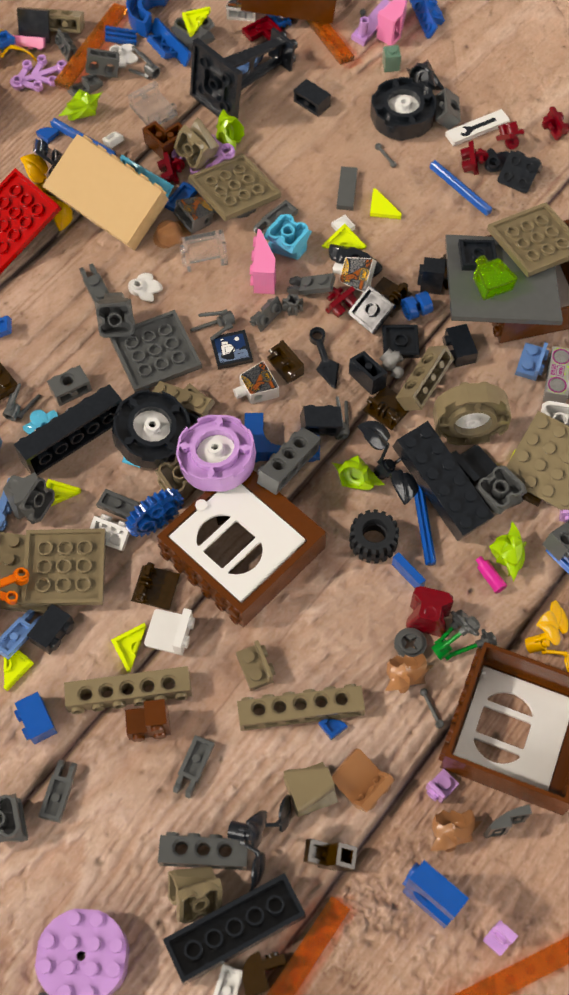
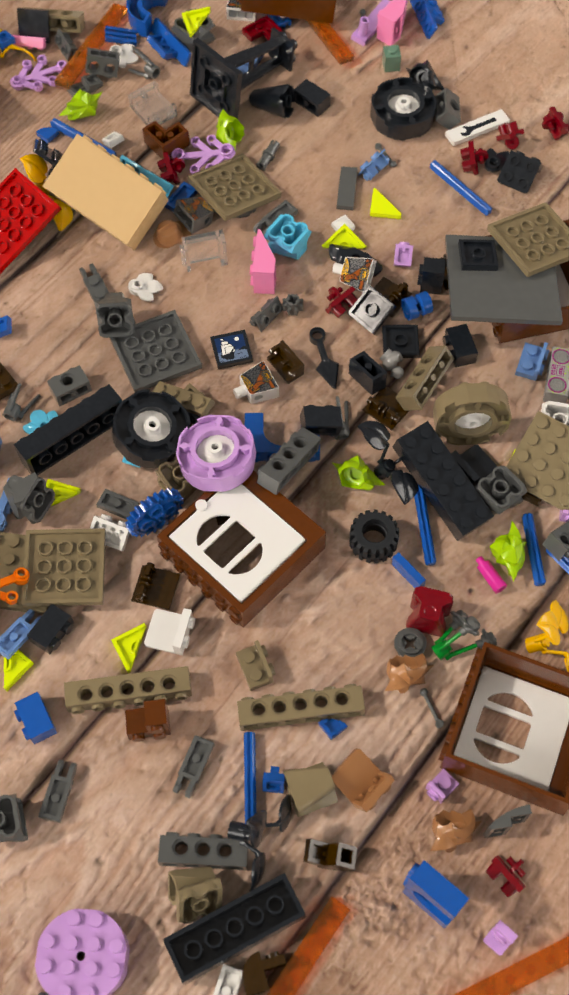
dark tan piece [174,117,219,169] -> none
dark grey plant [190,309,235,340] -> none
dark grey hinge [287,273,336,295] -> none
clear neon green torso [473,255,518,300] -> none
none -> blue axle [244,732,257,823]
none -> black cone [249,84,295,118]
none -> dark grey pin [256,140,280,171]
none -> blue tile [262,766,285,793]
none -> medium blue hinge [358,149,390,180]
none -> lavender bracket [394,242,413,267]
none -> dark red hips [486,855,526,897]
none -> blue axle [522,513,546,586]

